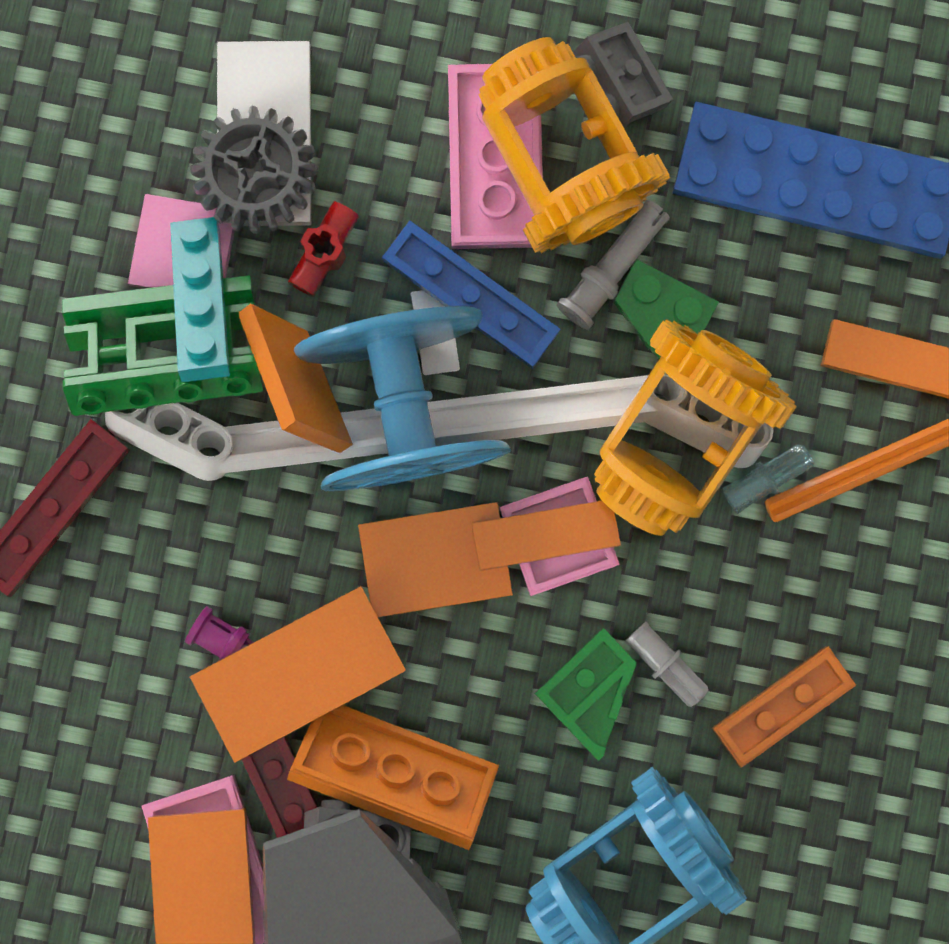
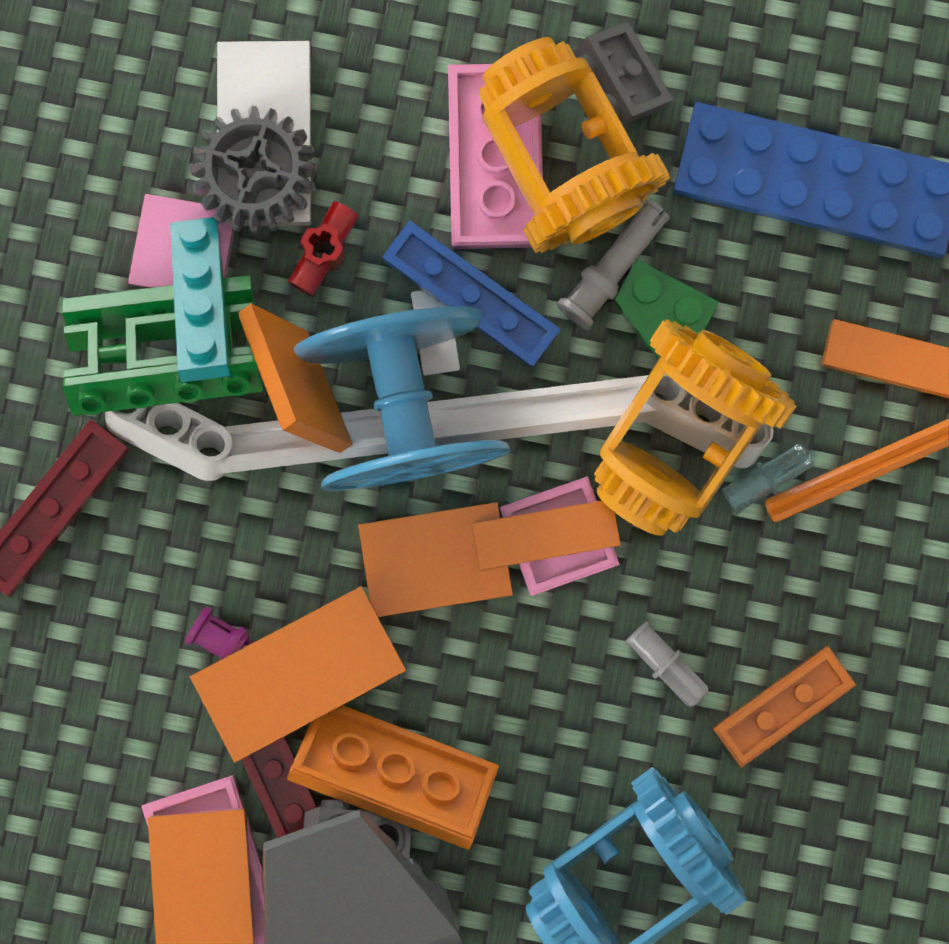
green wing [534,628,637,761] -> none

